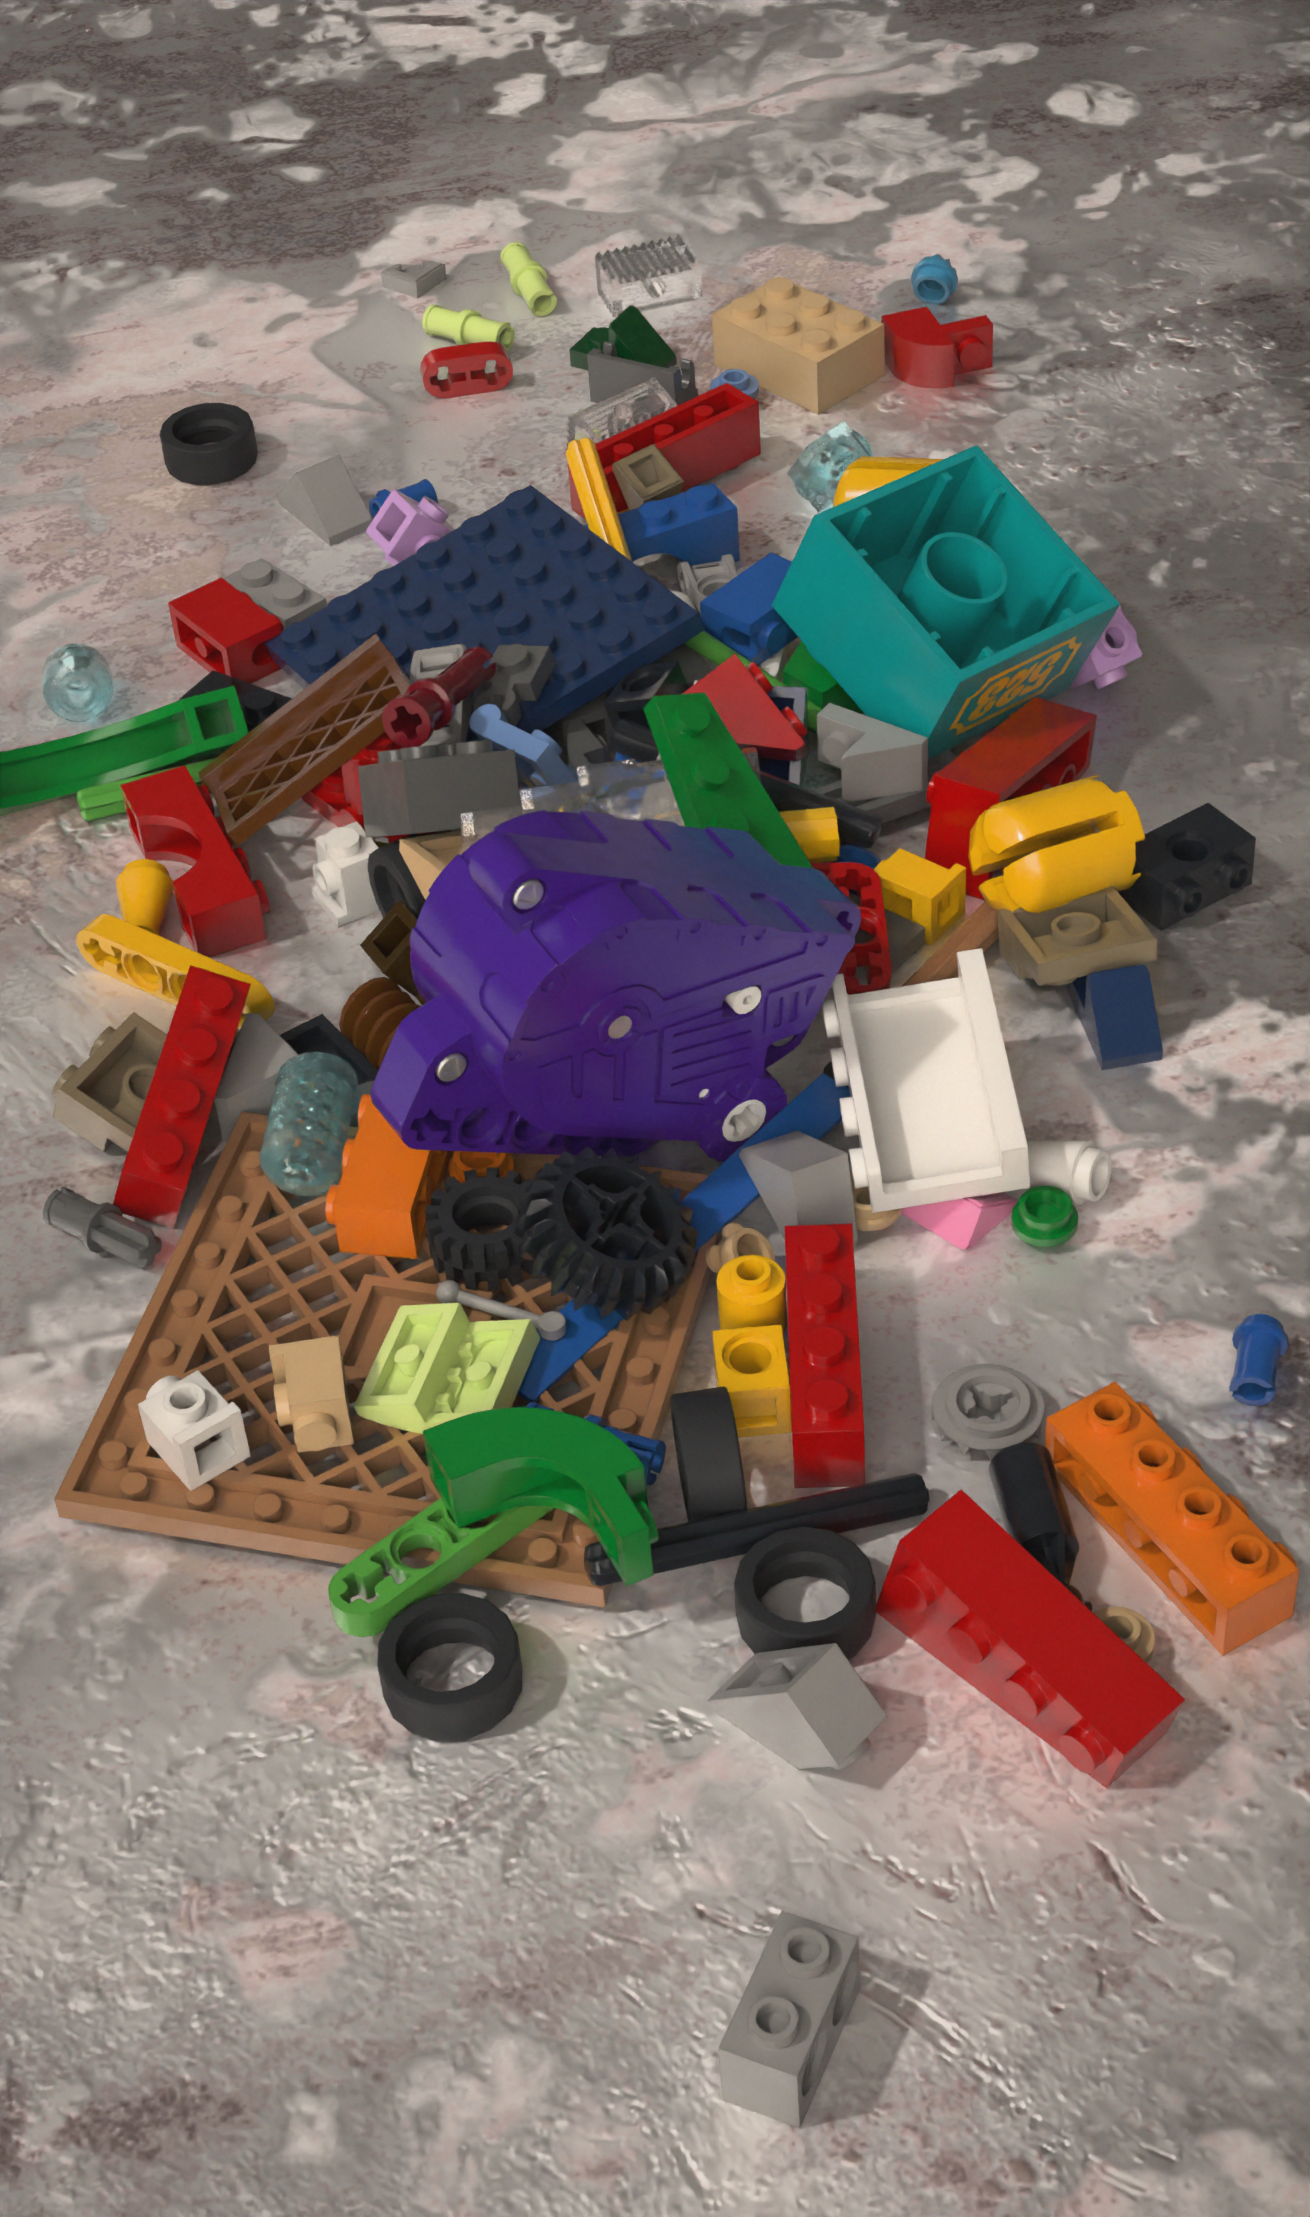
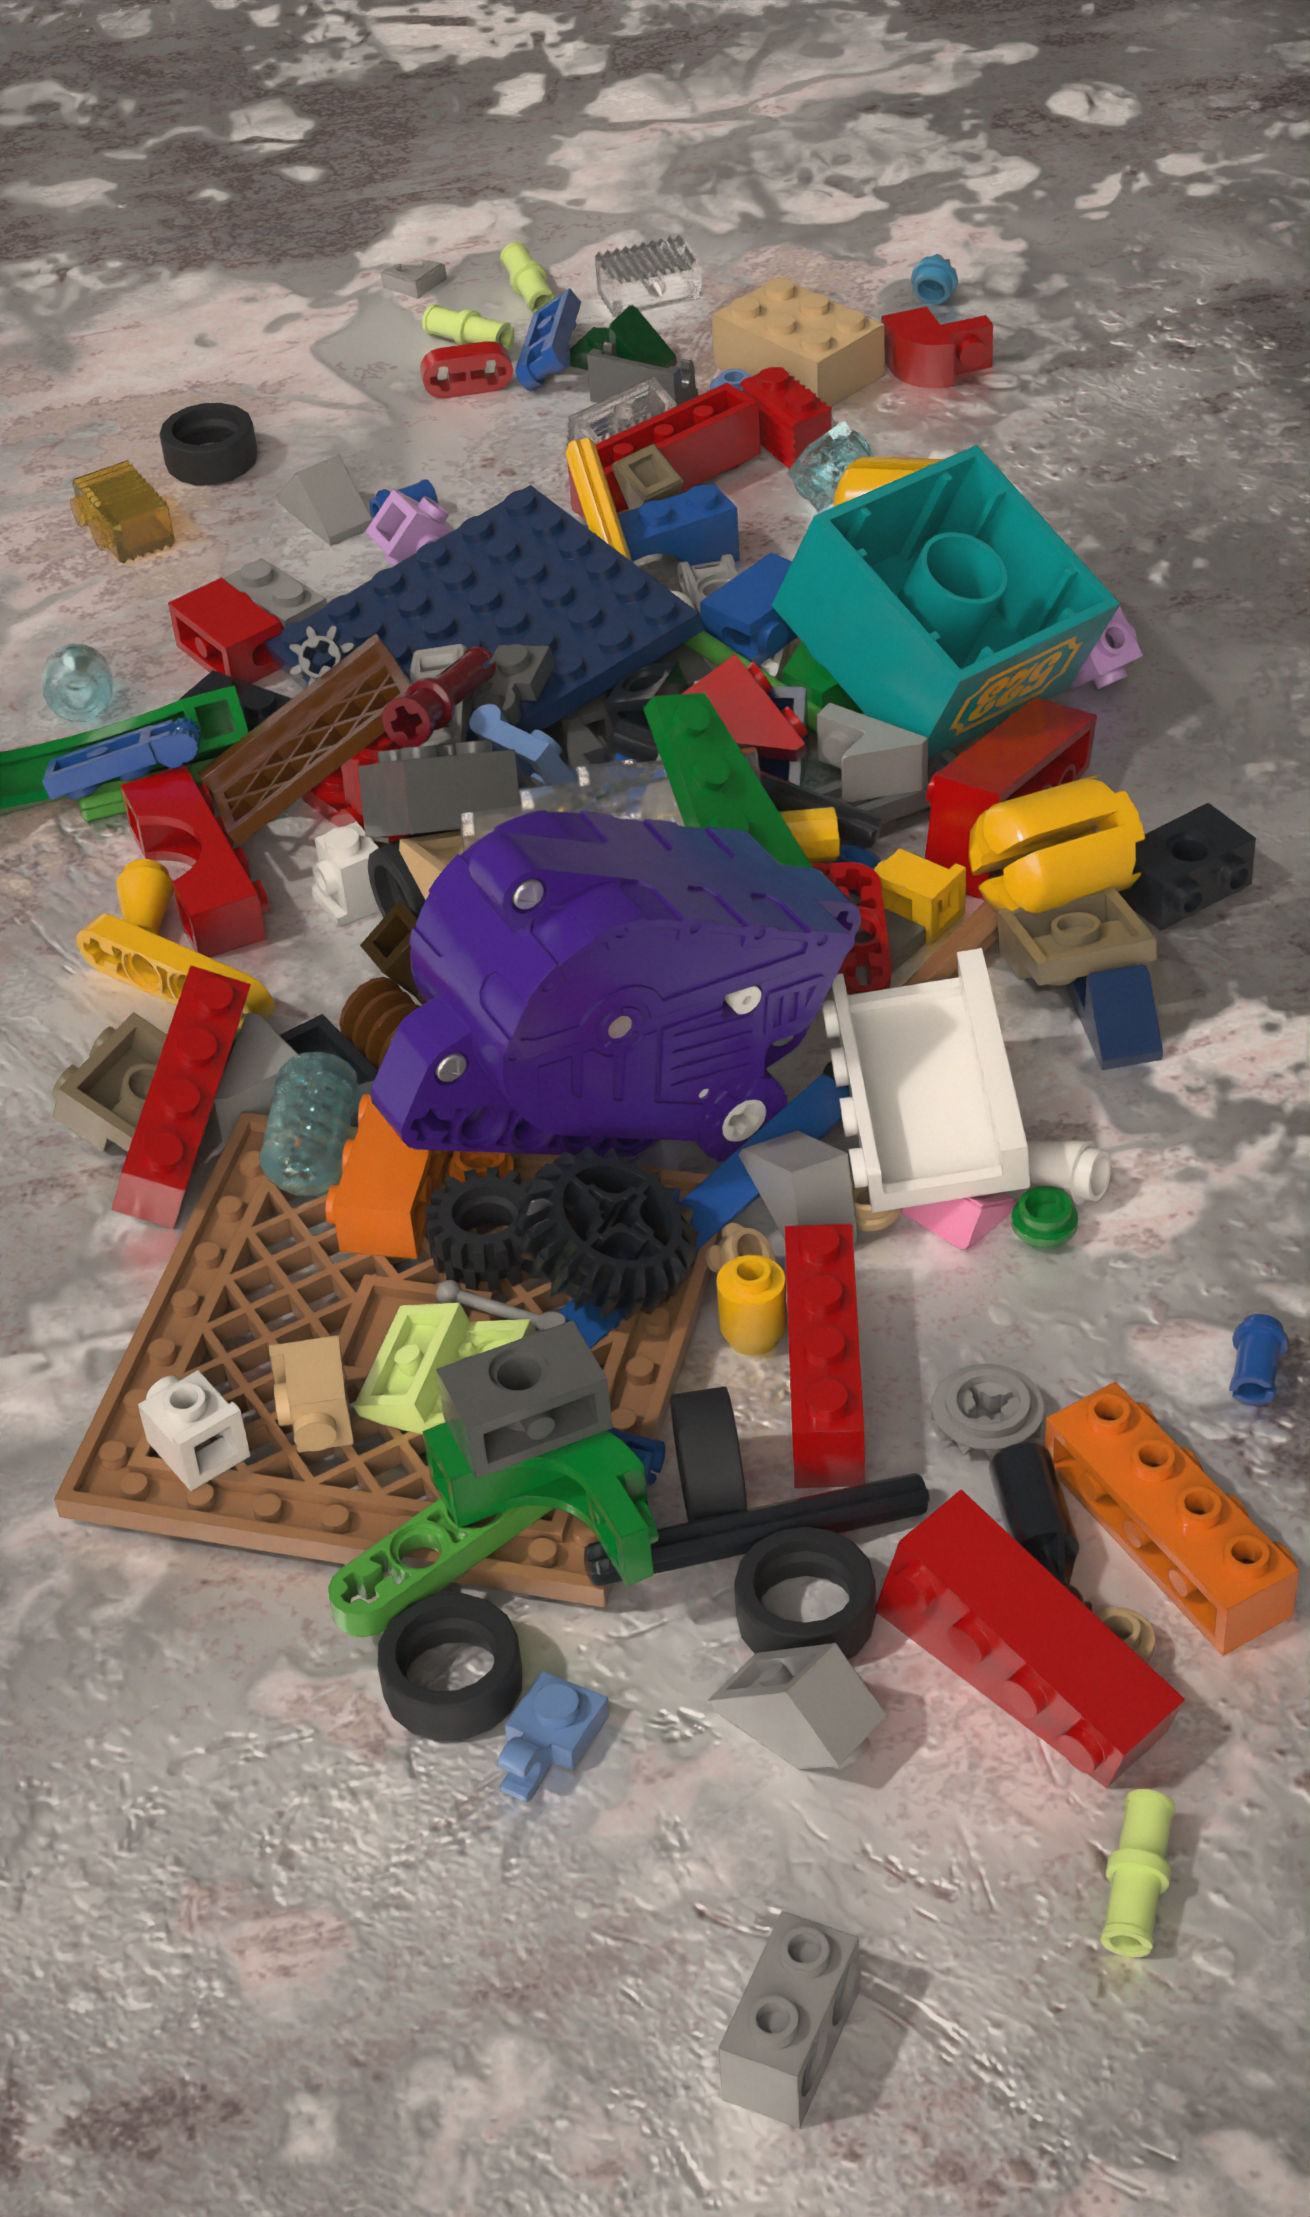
dark grey axle [43,1187,162,1267] -> none
yellow brick [712,1324,792,1438] -> none
none -> blue hinge [42,716,202,800]
none -> clear yellow brick [70,460,175,564]
none -> gear [289,625,358,687]
none -> dark grey brick [436,1320,613,1479]
none -> medium blue plate [497,1671,609,1803]
none -> blue plate [515,288,581,392]
none -> red brick [740,367,833,475]
none -> yellowish green pin [1100,1789,1176,1957]

